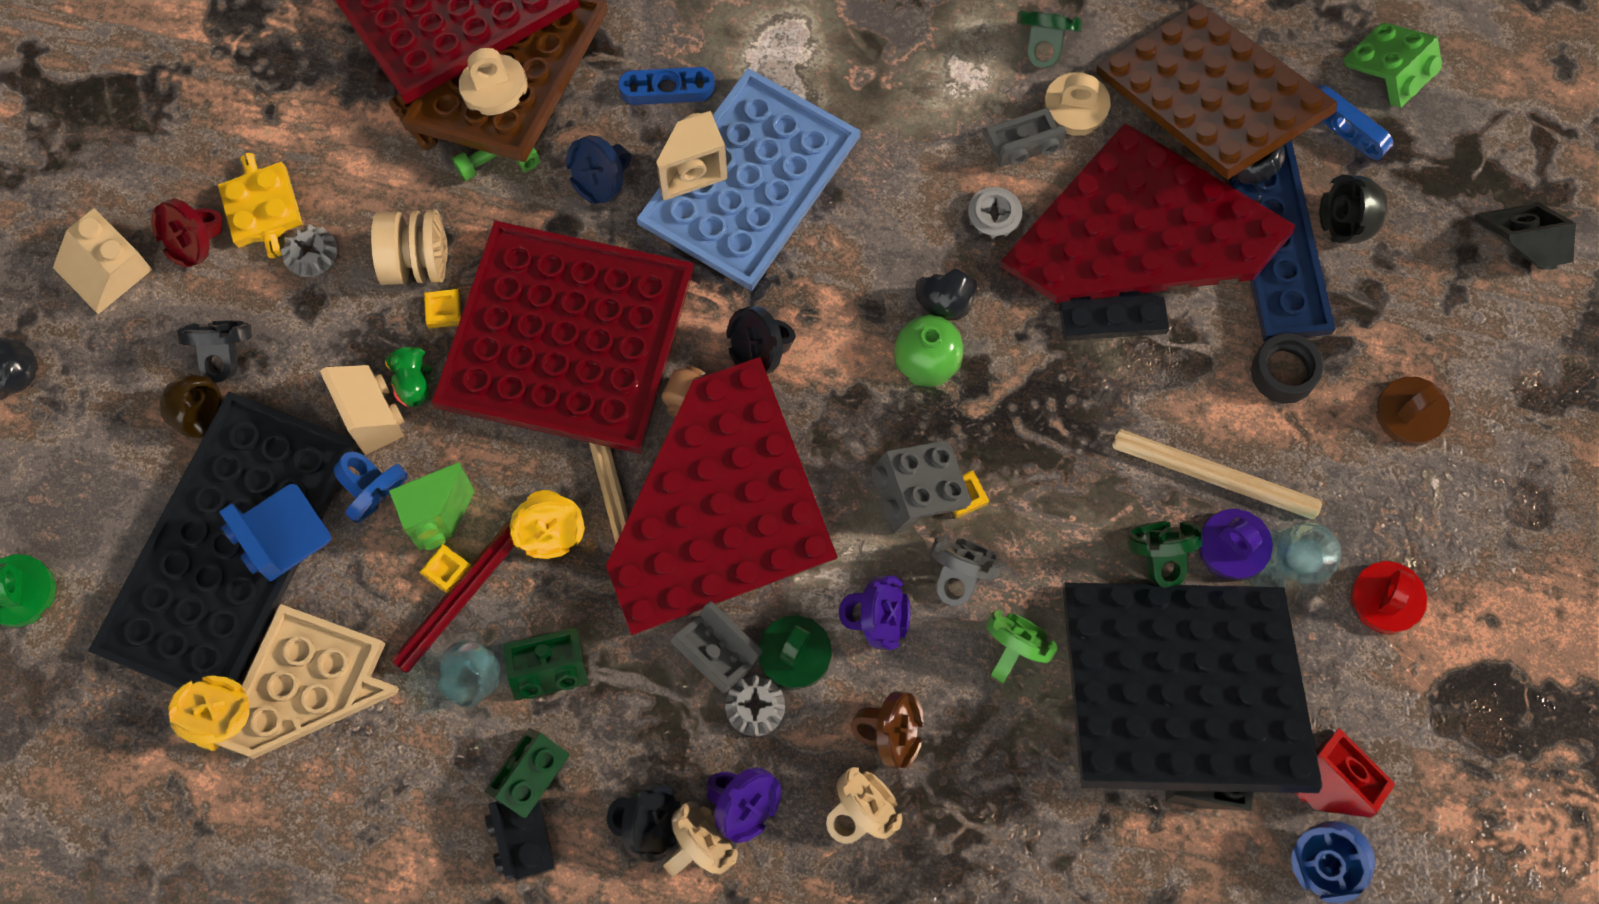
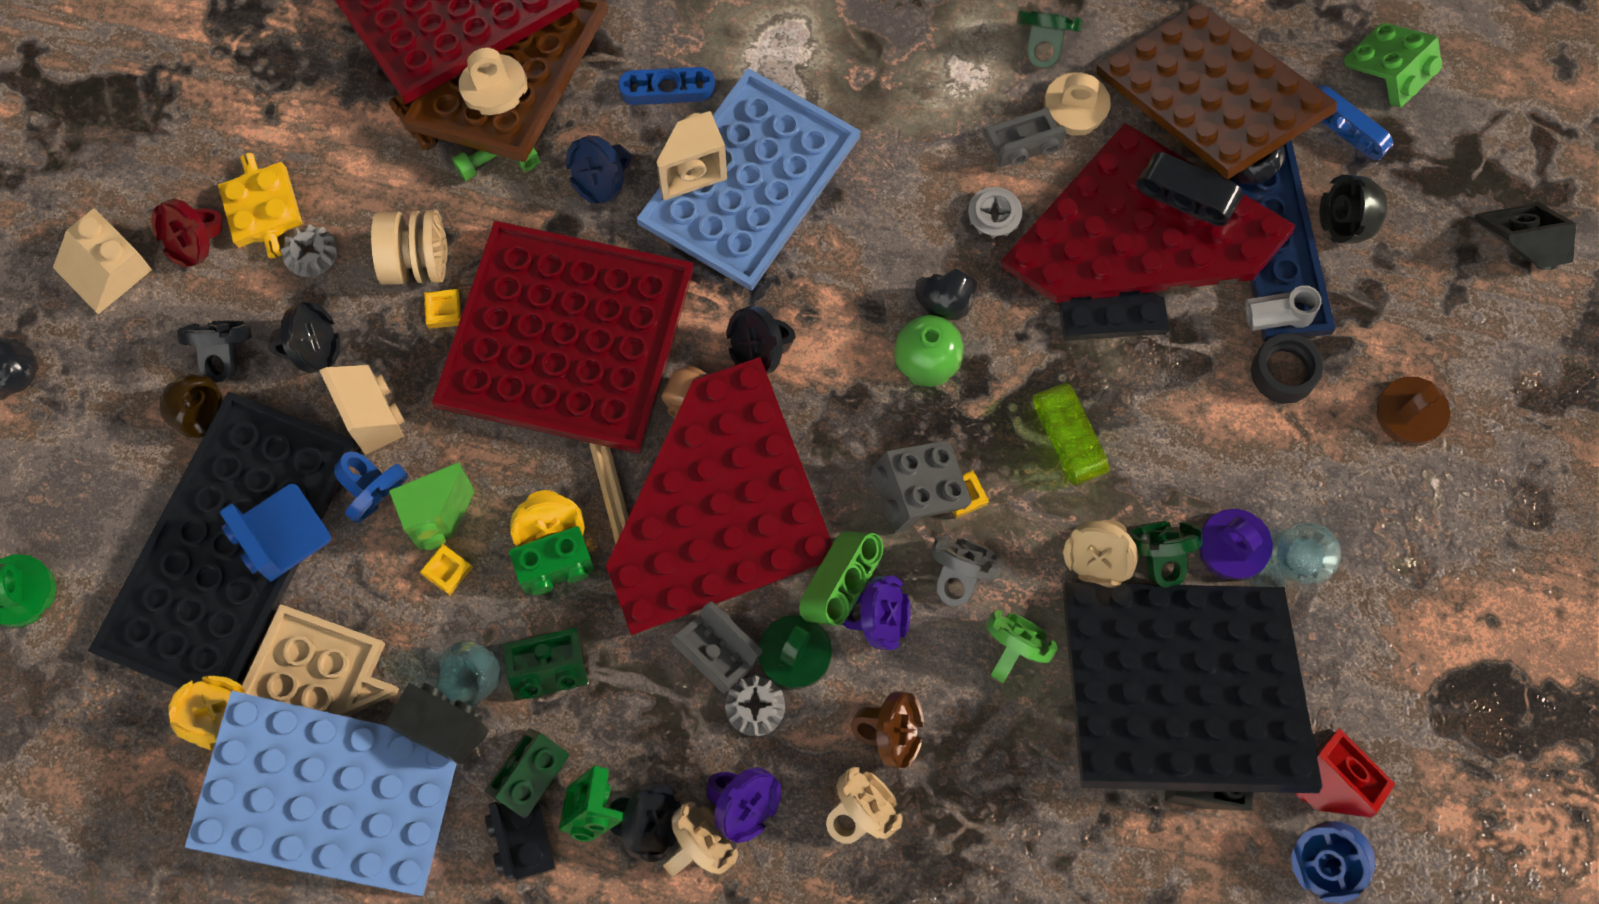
green animal [384,347,431,408] -> none
dark red axle [391,521,515,673] -> none
tan axle [1112,429,1322,519] -> none
red tile [1350,561,1427,635] -> none
none -> medium blue plate [185,691,457,897]
none -> black tile [268,302,340,373]
none -> pearl dark grey slope [385,682,489,765]
none -> green bracket [509,526,595,596]
none -> green bracket [559,765,623,842]
none -> bright green beam [799,531,883,626]
none -> clear neon green beam [1033,382,1110,486]
none -> tan tile [1063,520,1139,588]
none -> black beam [1136,152,1243,226]
none -> light grey piece [1245,286,1321,331]

